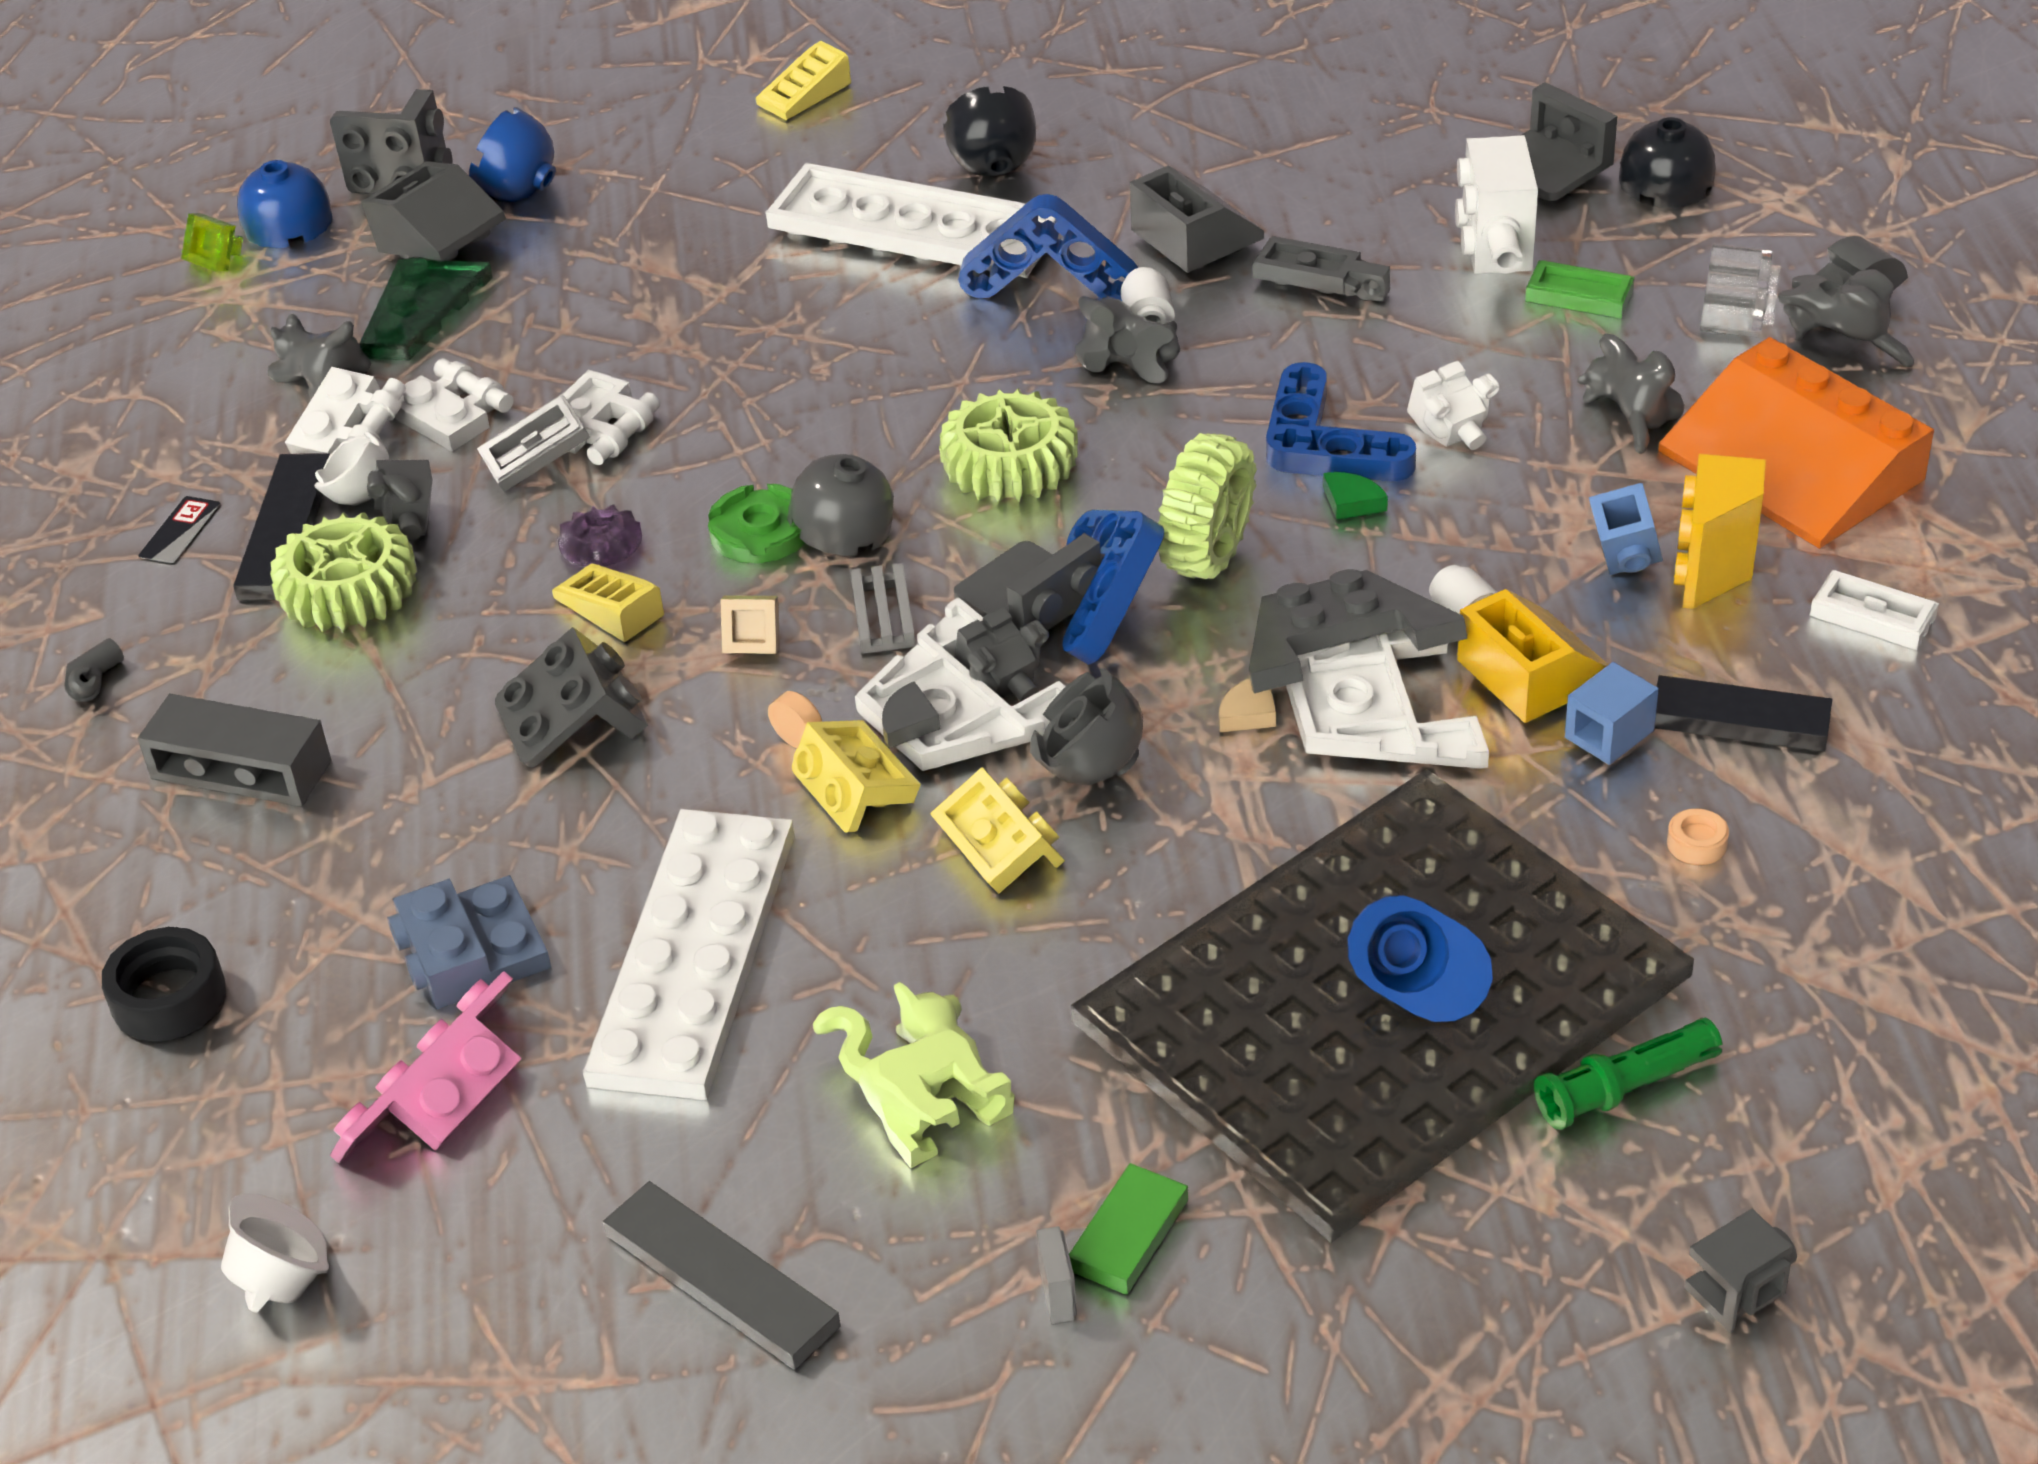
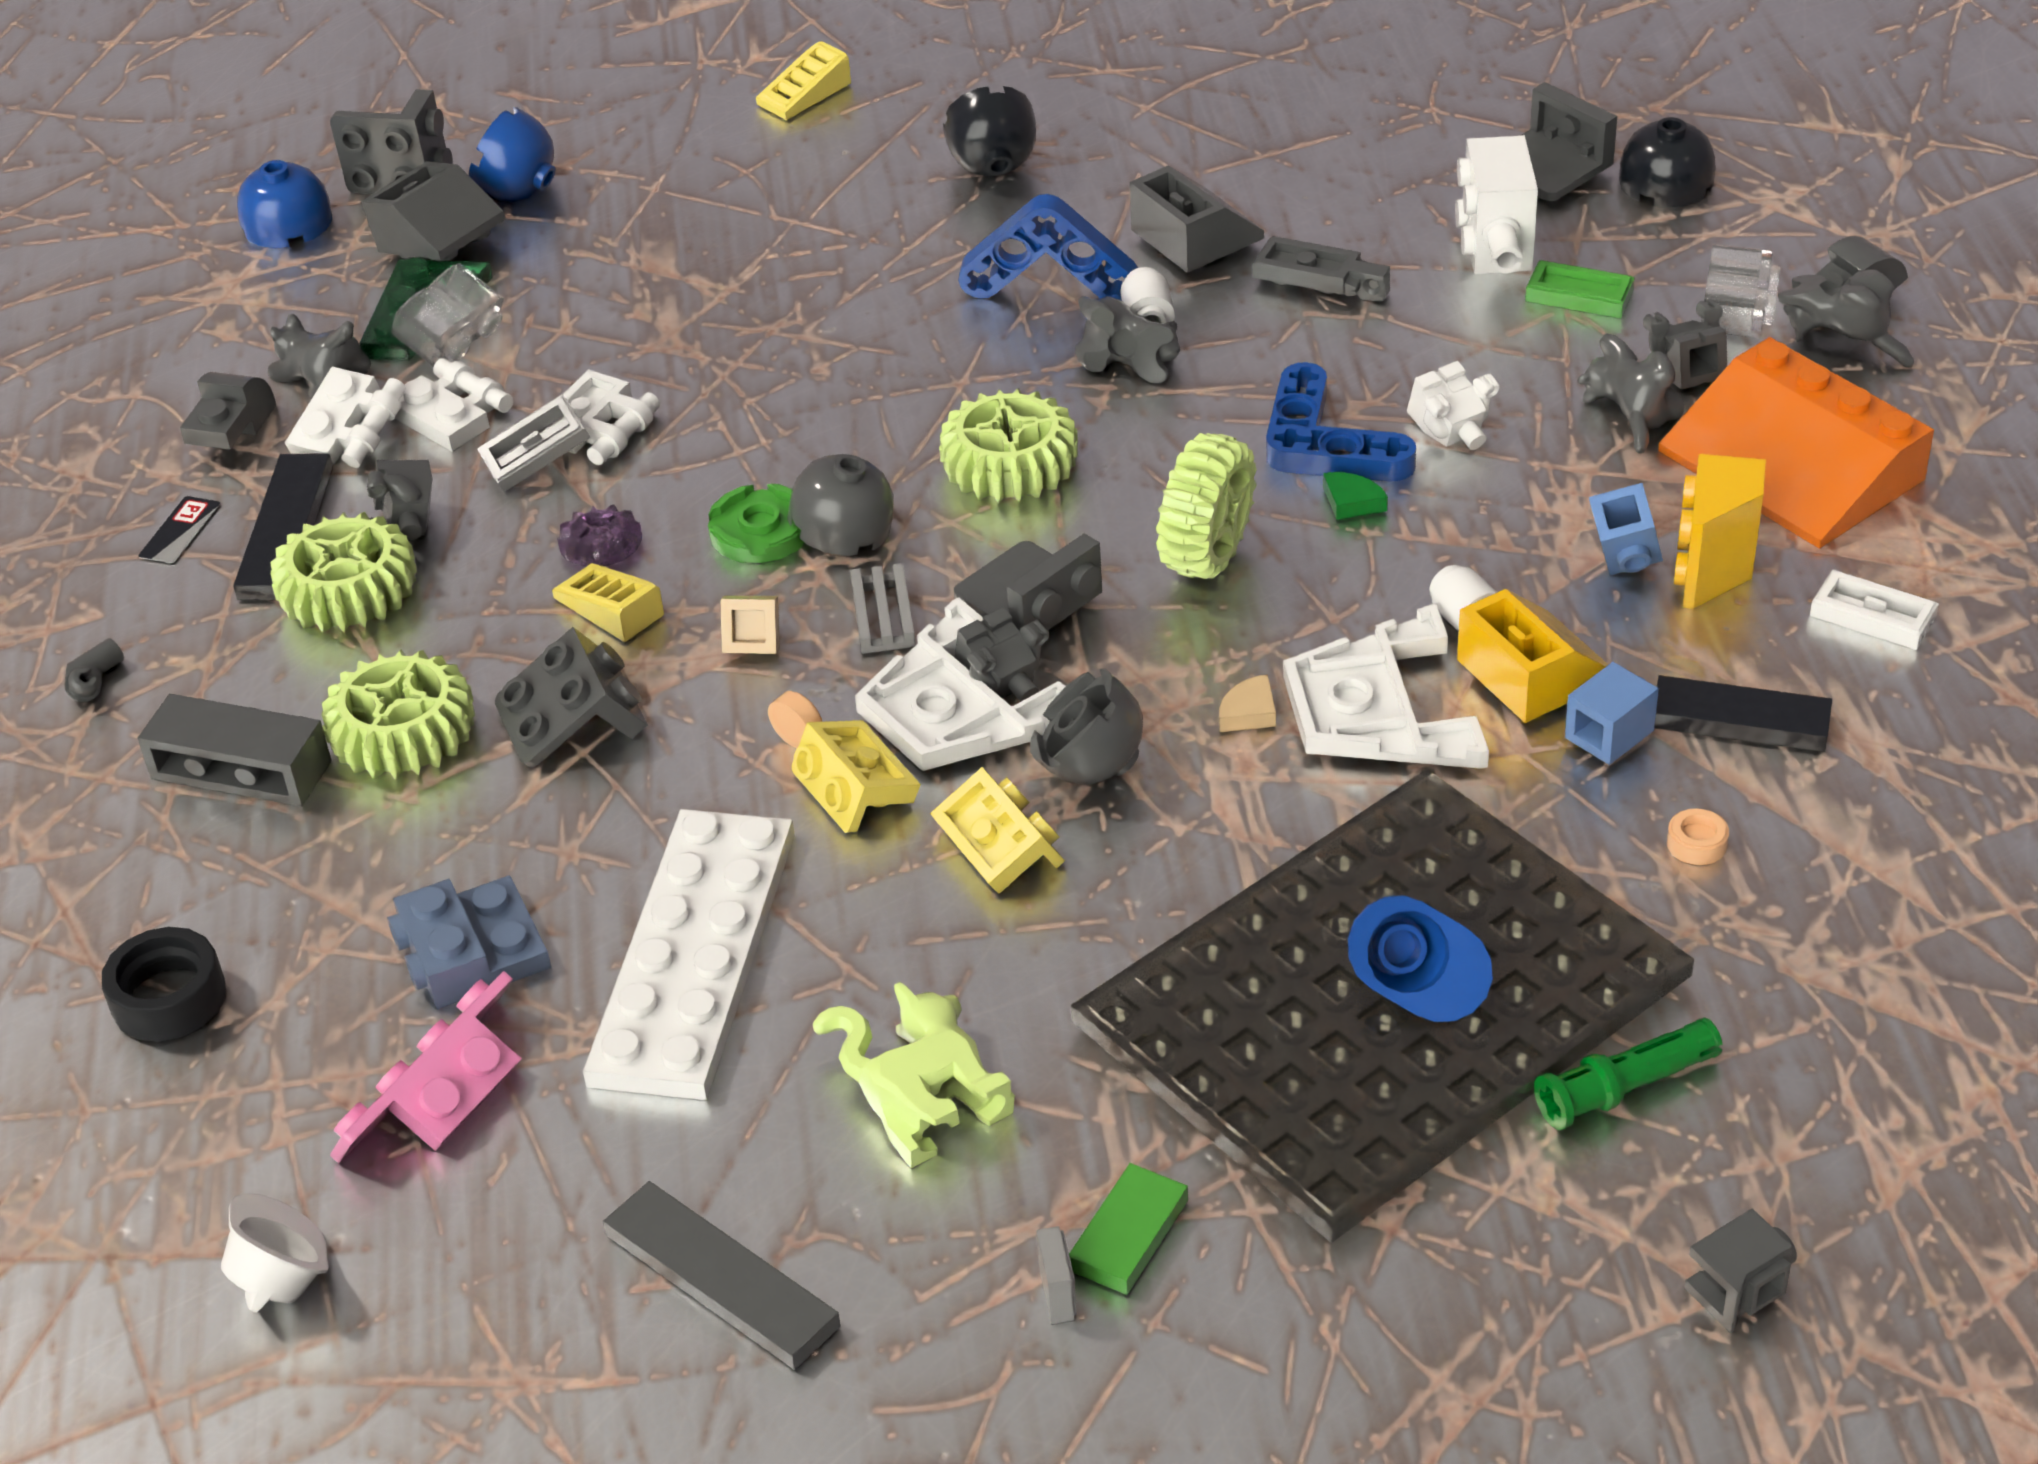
clear neon green tile [181,213,243,271] -> none
white hair [314,431,390,506] -> none
white plate [766,163,1055,278] -> none
dark grey tile [882,681,940,748] -> none
blue beam [1062,510,1164,665] -> none
dark grey wing [1249,569,1467,694] -> none
none -> dark grey brick [180,372,276,449]
none -> yellowish green gear [321,649,475,780]
none -> clear brick [391,263,504,367]
none -> dark grey piece [1643,299,1727,390]

